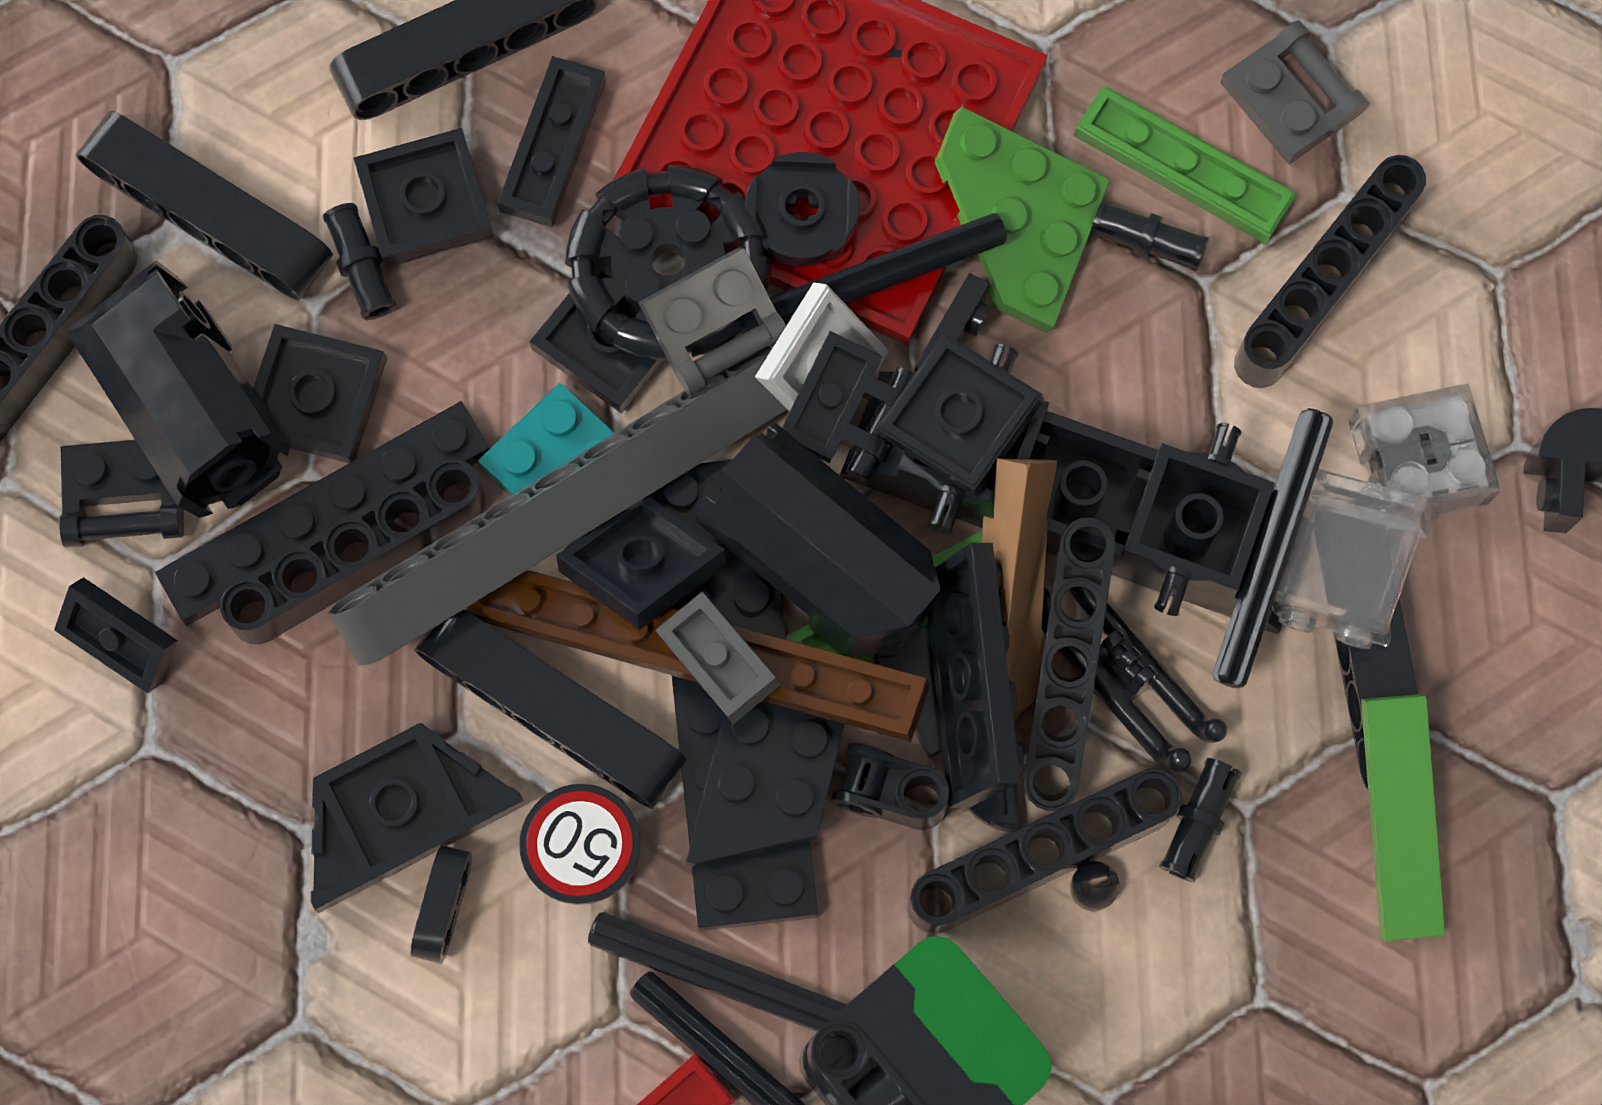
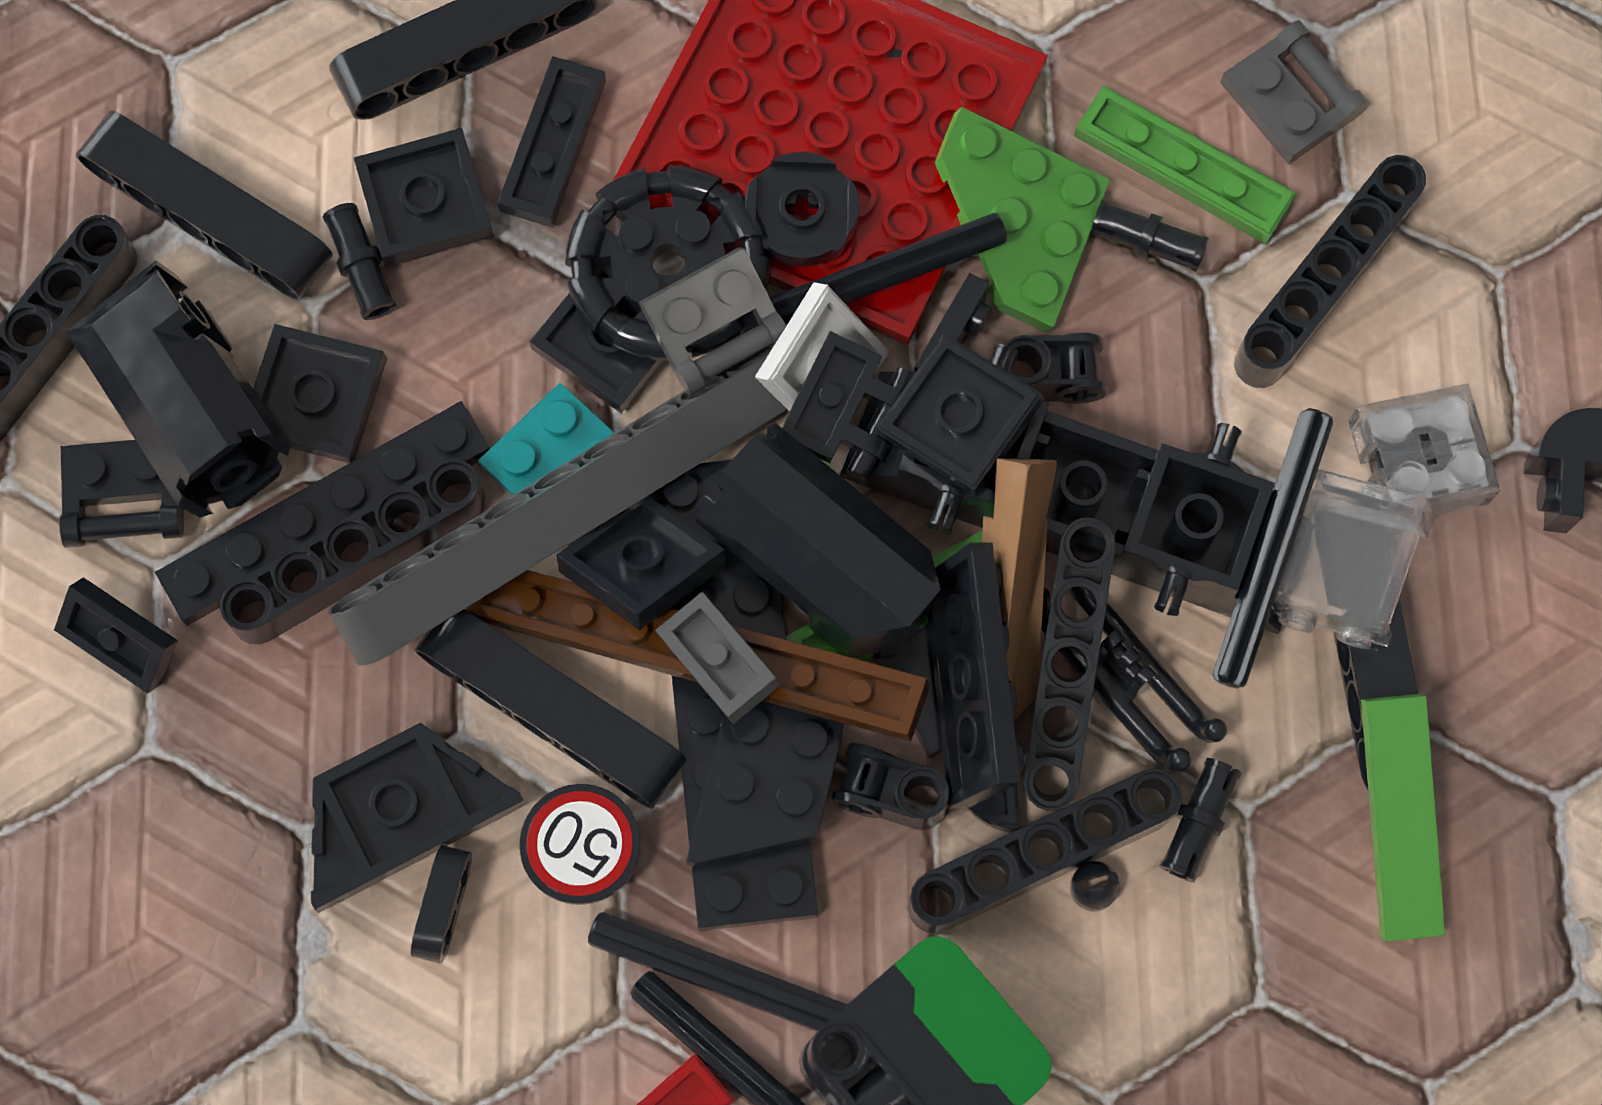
none -> black piece [999,332,1106,404]

